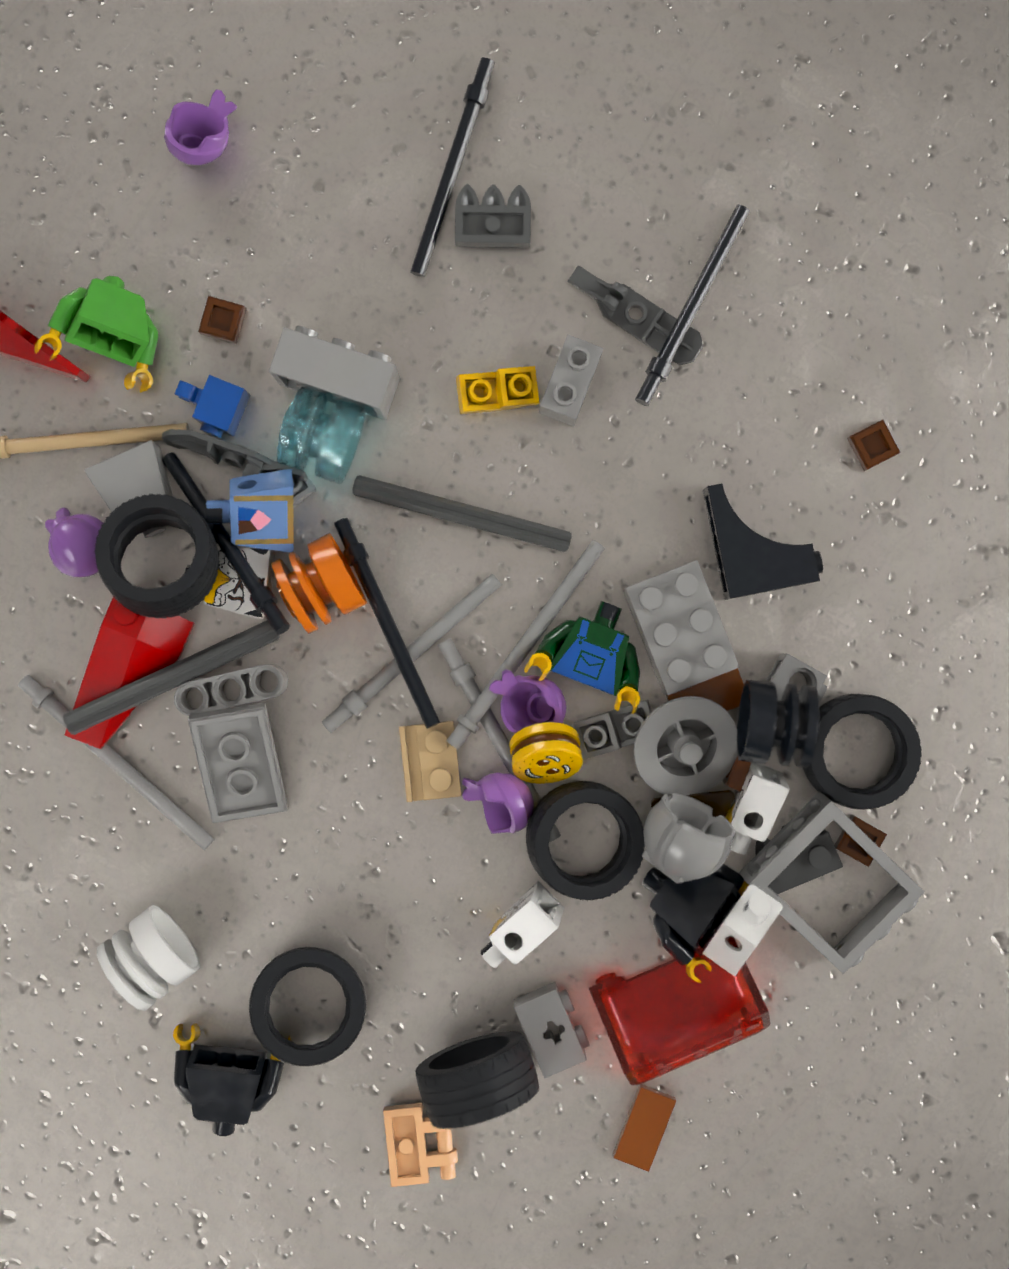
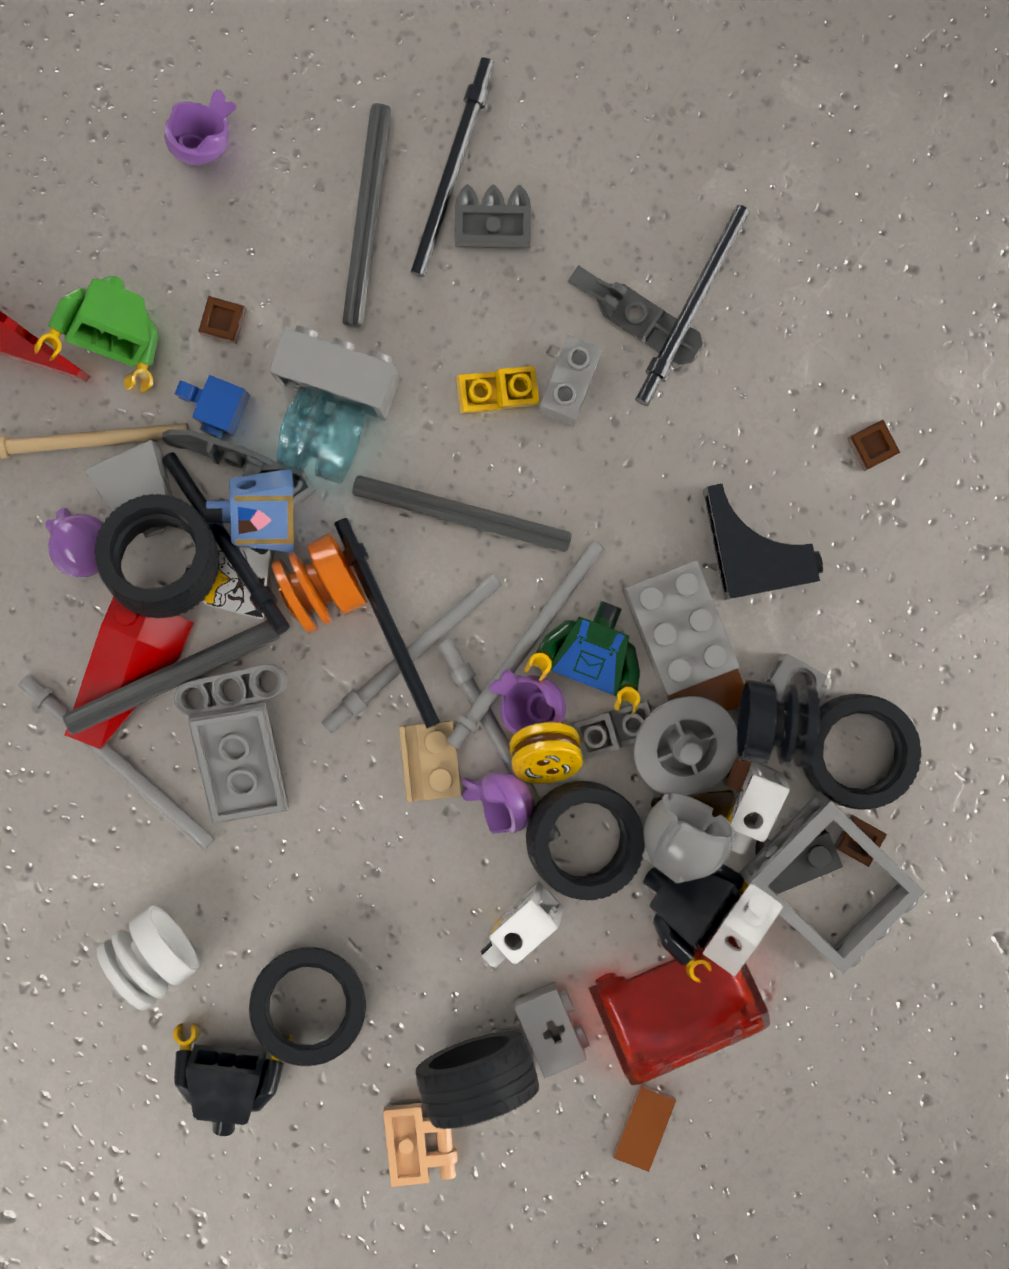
none -> dark grey axle [342,103,391,327]

